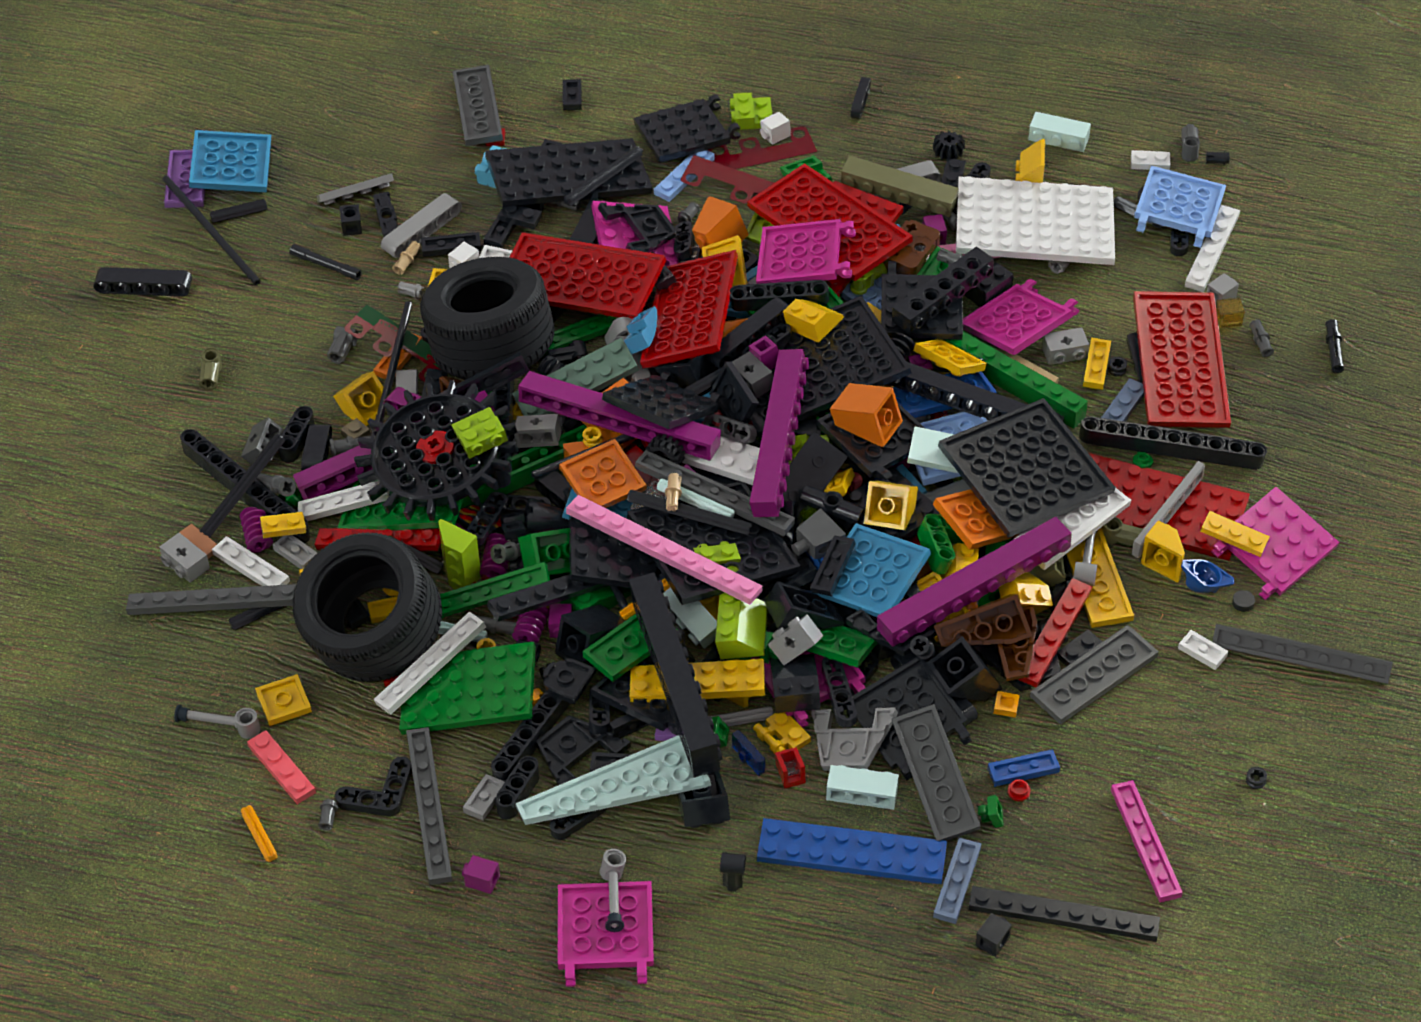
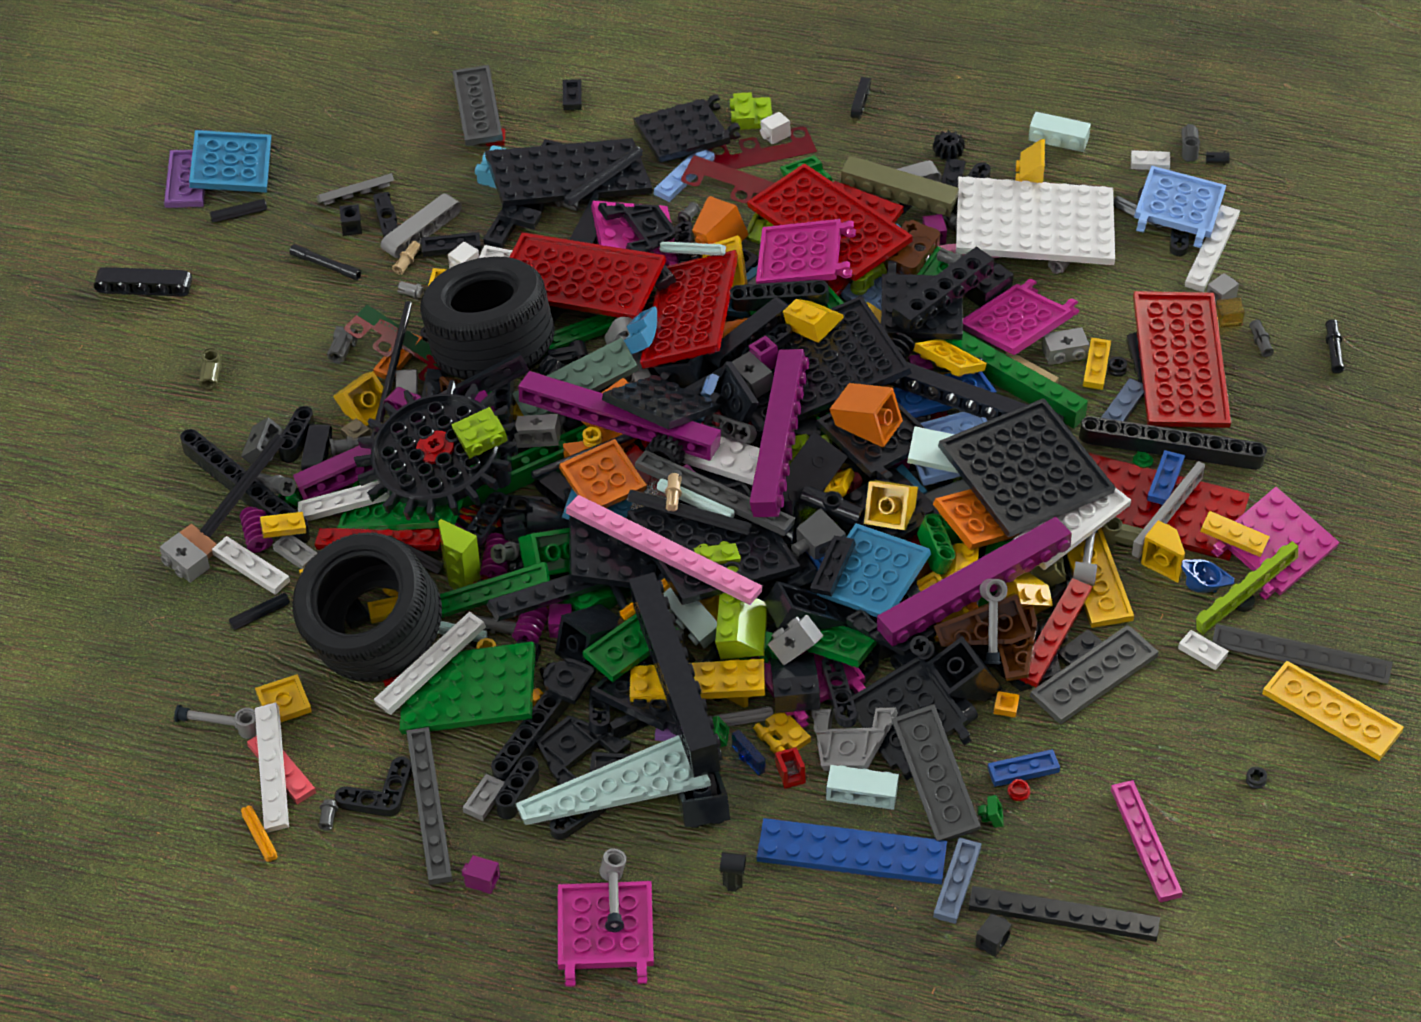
dark grey plate [126,584,296,615] -> none
black piece [162,175,261,285] -> none
none -> white plate [255,703,289,833]
none -> light aqua axle [659,242,726,256]
none -> light blue tile [701,374,719,397]
none -> light grey piece [980,579,1007,664]
none -> blue plate [1147,450,1185,505]
none -> lime plate [1196,541,1298,635]
none -> yellow plate [1262,661,1404,761]

